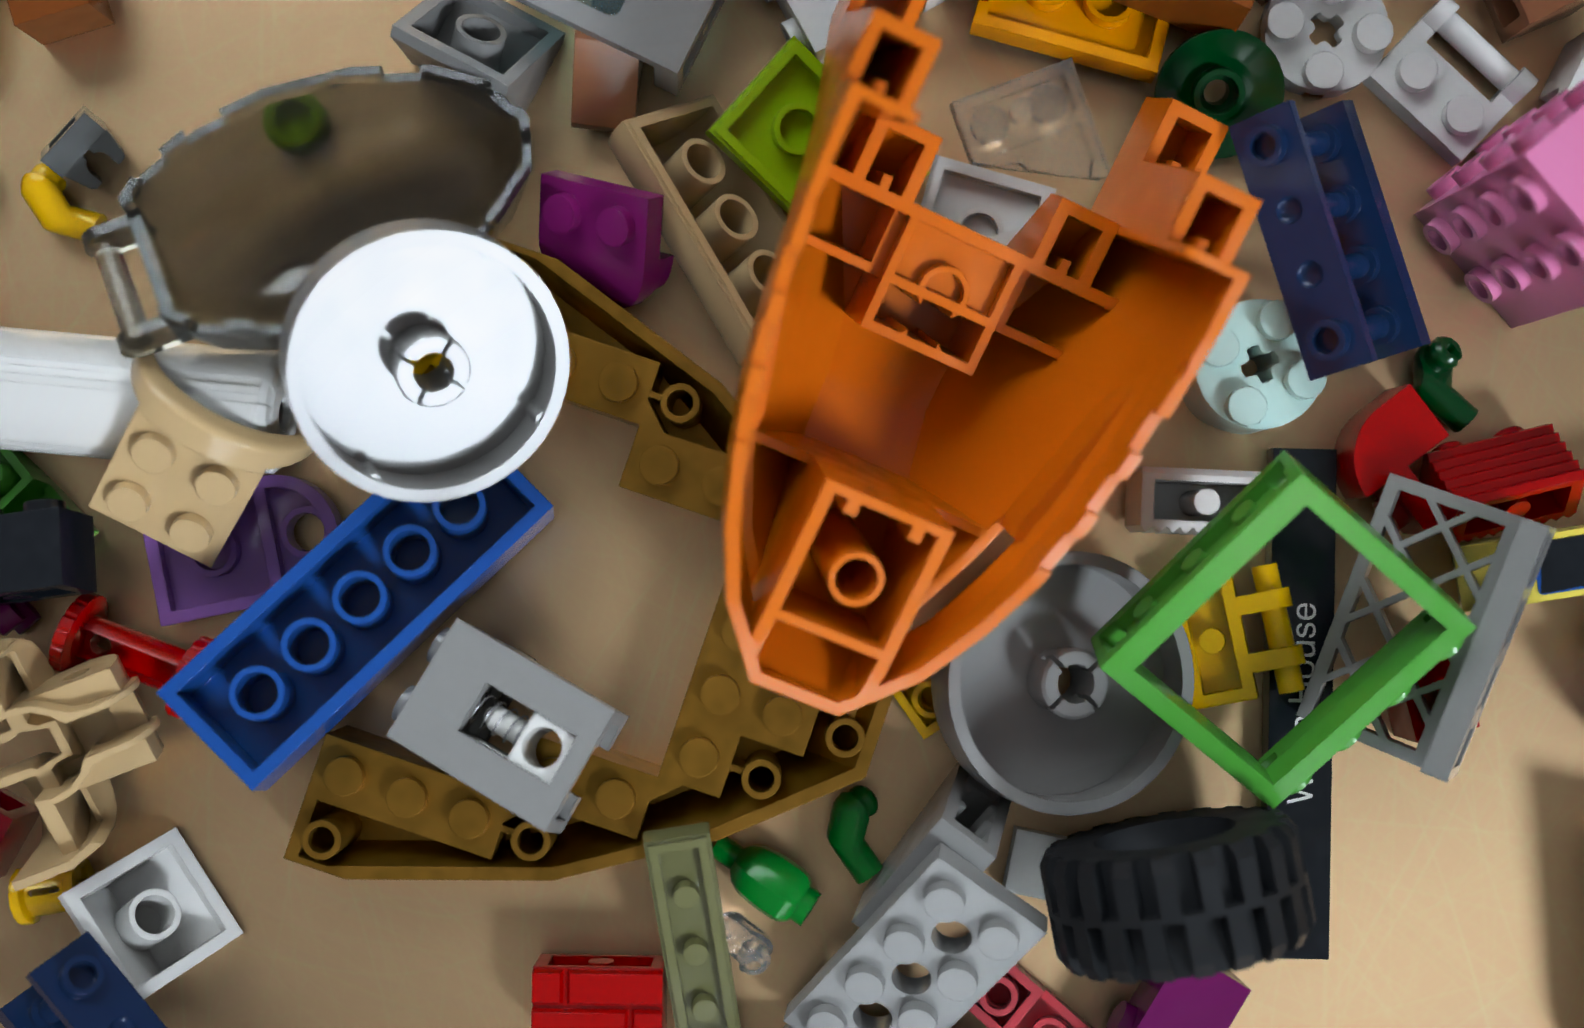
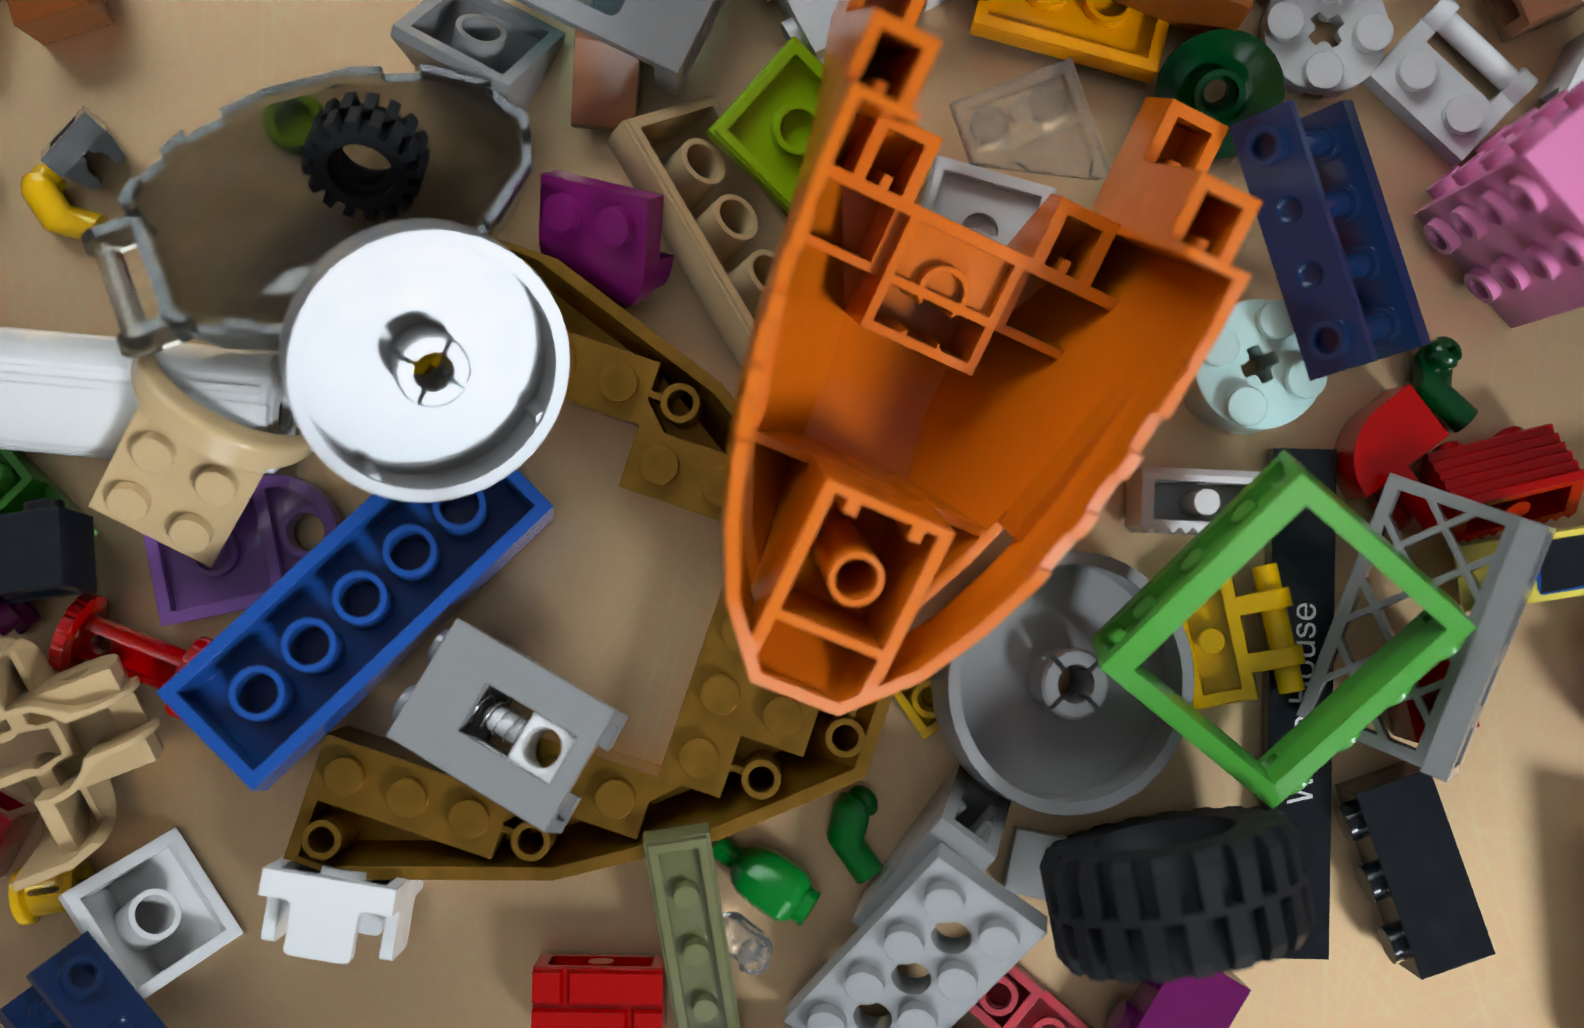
none -> white panel [258,856,424,964]
none -> black tyre [301,92,430,221]
none -> black brick [1335,761,1496,980]

